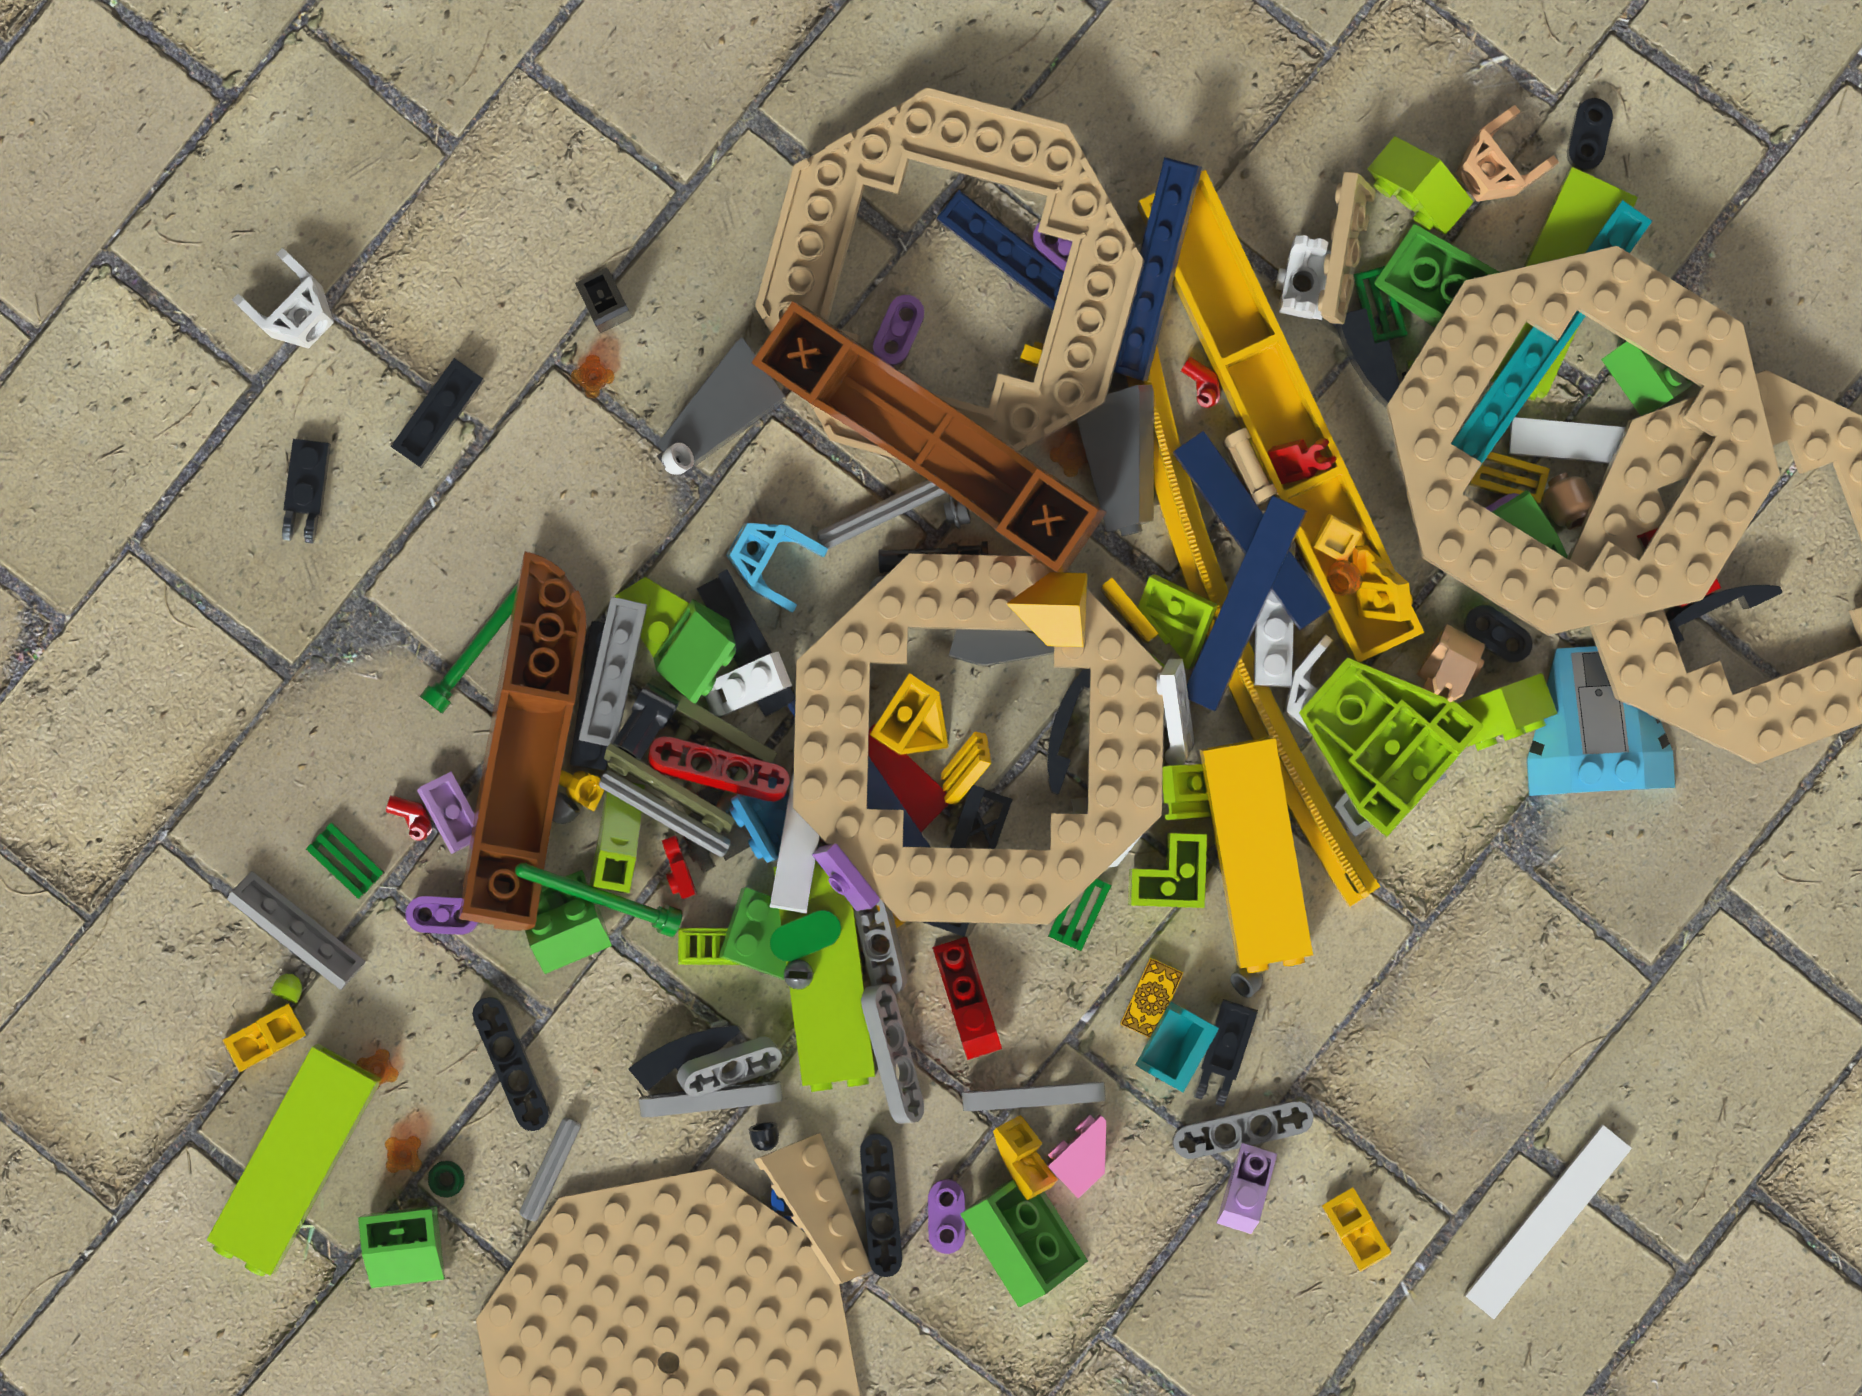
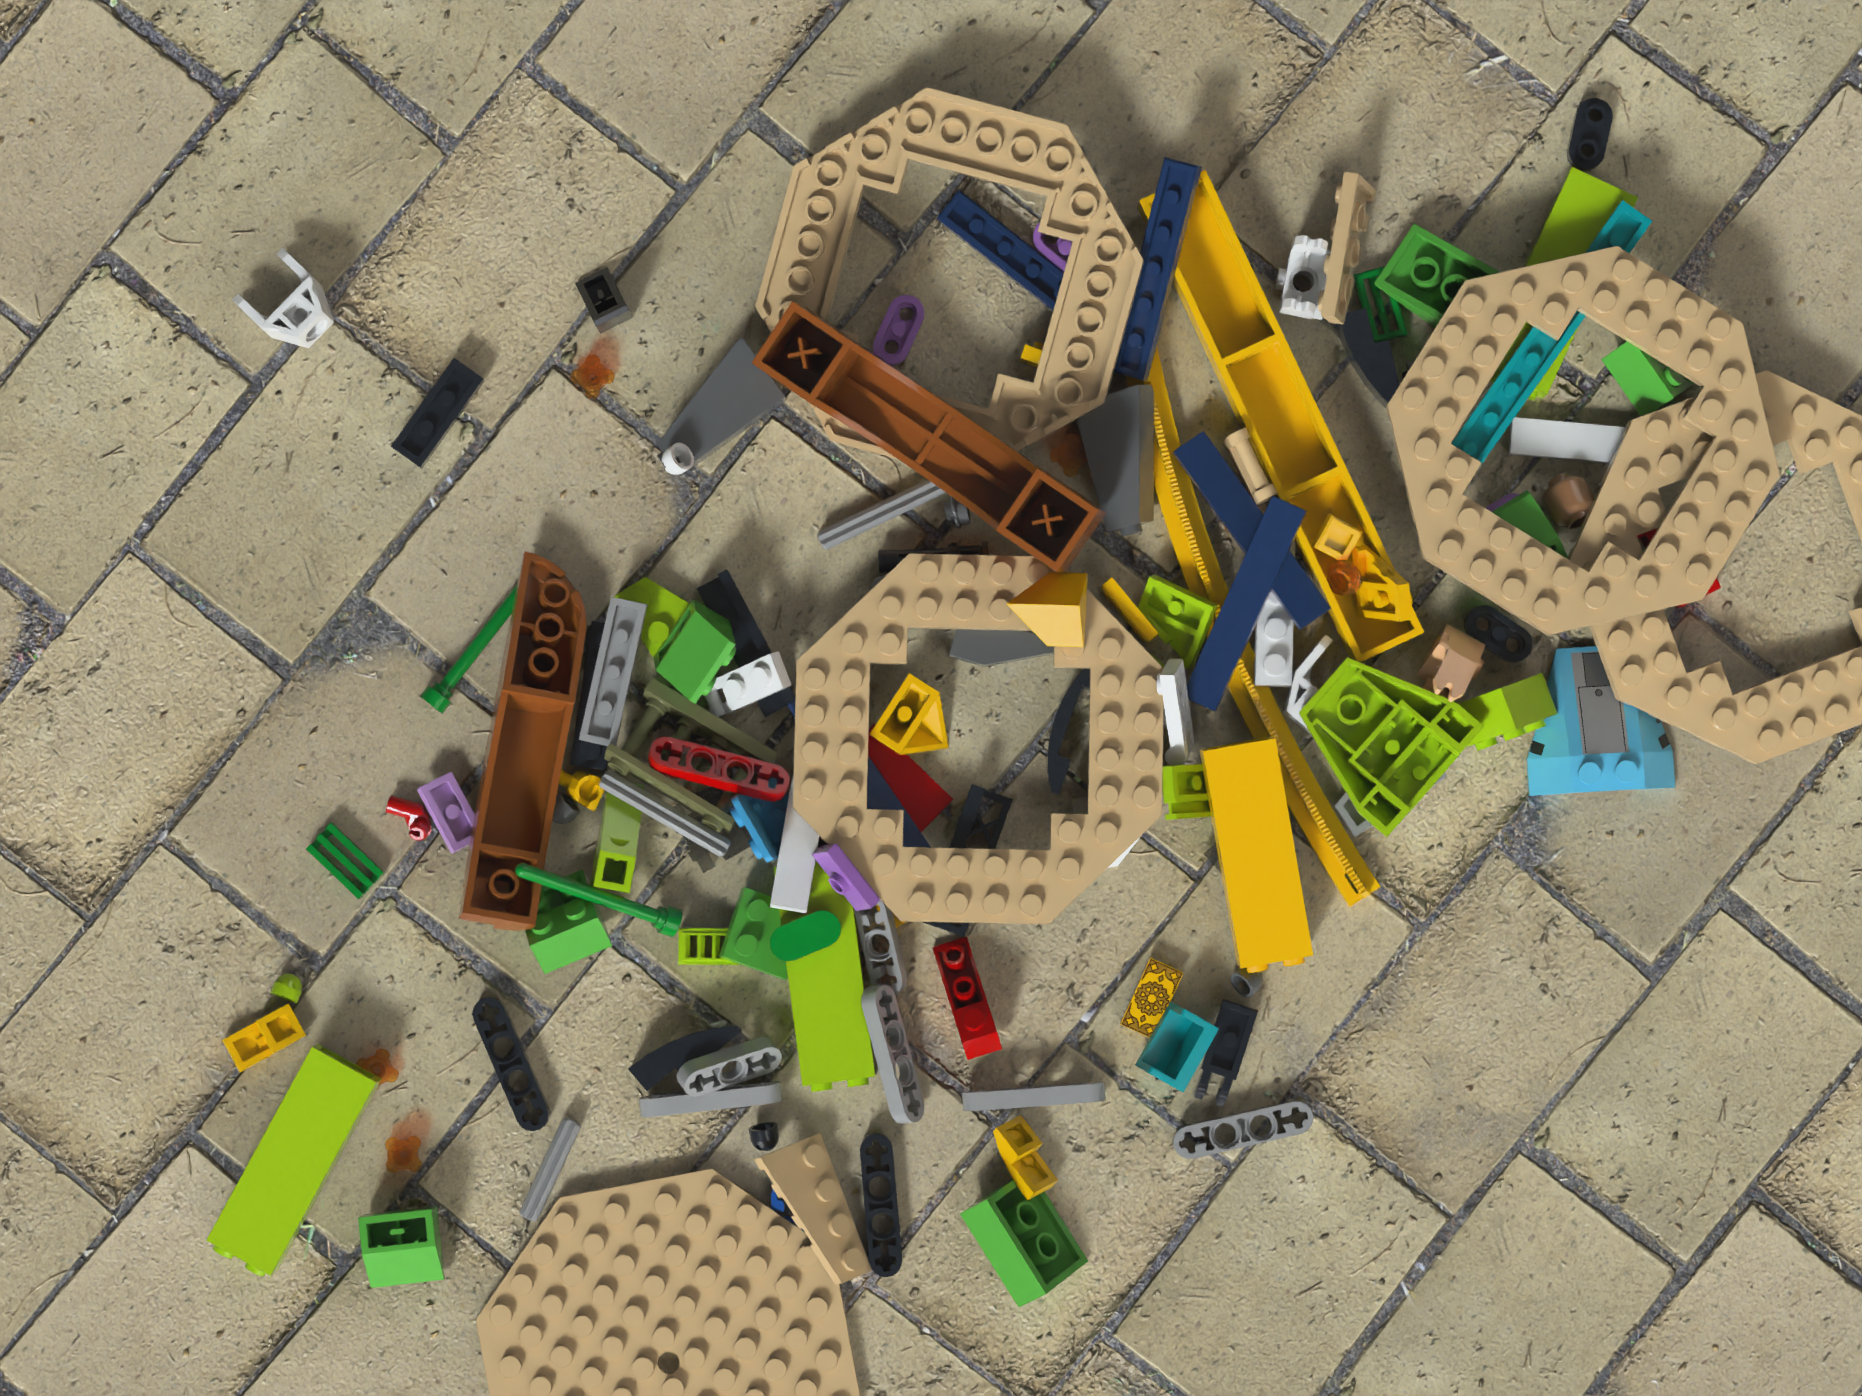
light grey plate [227,871,366,990] -> none
black hinge [282,439,331,544] -> none
medium lavender plate [405,896,479,935] -> none
dark green plate [428,1161,465,1198] -> none
black piece [613,682,680,761] -> none
red plate [661,836,697,899] -> none
medium azure piece [726,523,828,613] -> none
dark grey hinge [784,960,814,989] -> none
medium lavender plate [928,1179,965,1254] -> none
yellow tile [941,731,992,805] -> none
bright pink slope [1047,1114,1106,1198] -> none
green tile [1048,879,1112,951] -> none
lime brick [1128,833,1207,908] -> none
red arm [1180,356,1221,408] -> none
lavender slope [1216,1143,1277,1234] -> none
red plate [1267,438,1337,484] -> none
yellow slope [1322,1187,1392,1272] -> none
lime brick [1367,136,1473,235] -> none
light nougat piece [1455,105,1559,202] -> none
white tile [1464,1124,1632,1319] -> none
yellow tile [1469,452,1550,505] -> none
black slope [1667,585,1783,644] -> none

